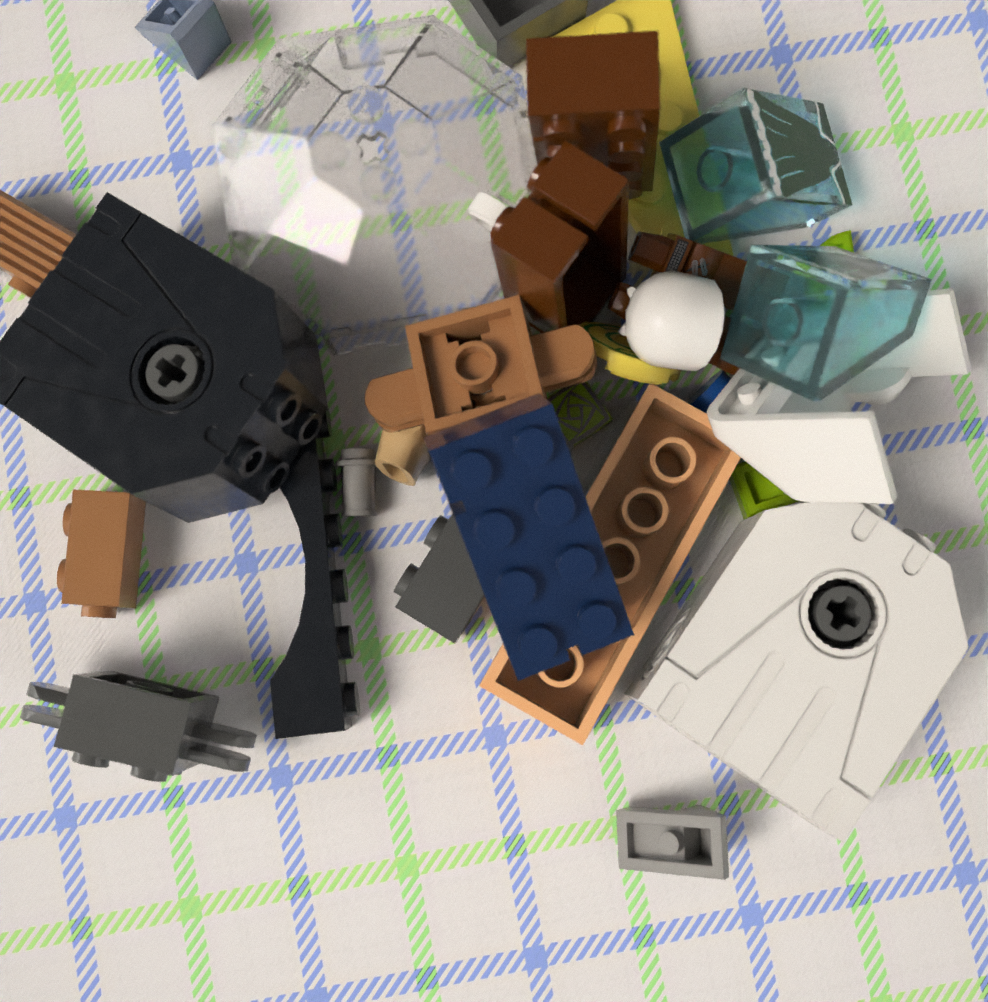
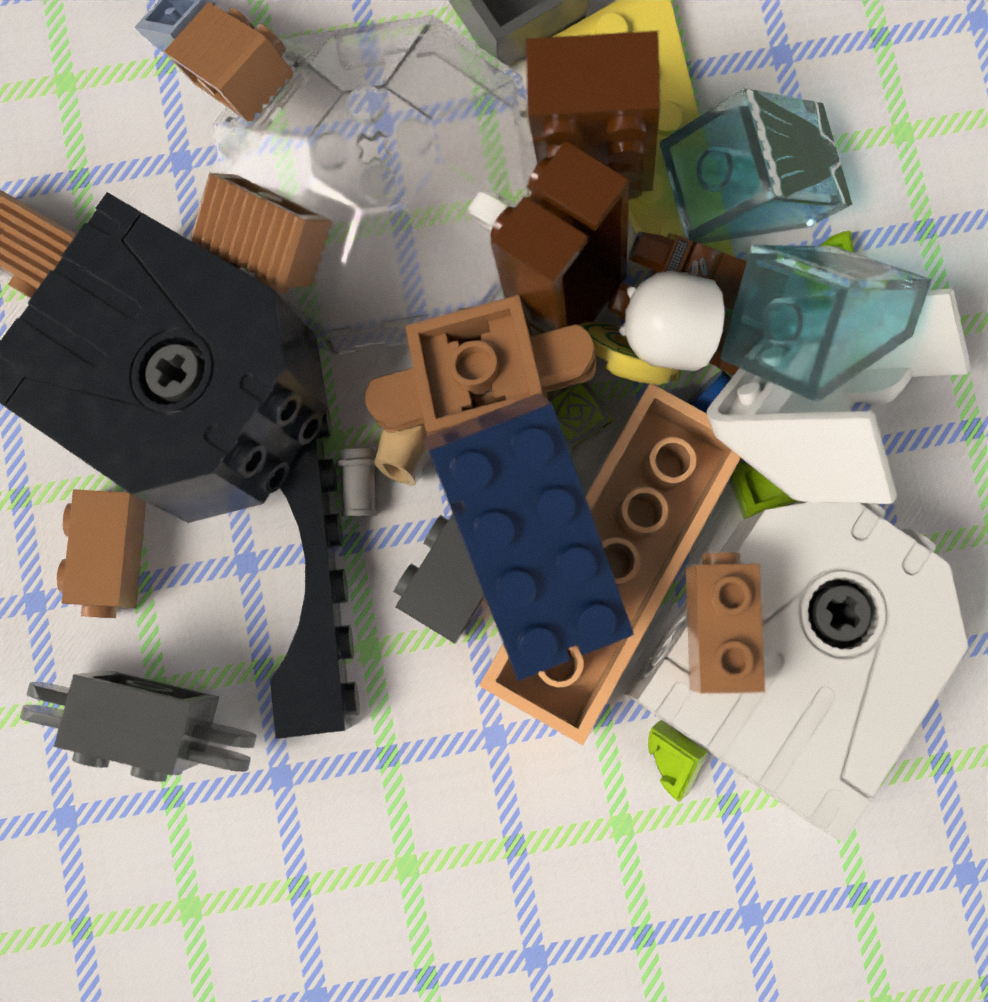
light grey slope [616,805,729,880] -> none
none -> medium nougat brick [164,2,293,121]
none -> medium nougat brick [190,172,333,294]
none -> lime tile [648,720,708,802]
none -> medium nougat brick [686,552,765,694]

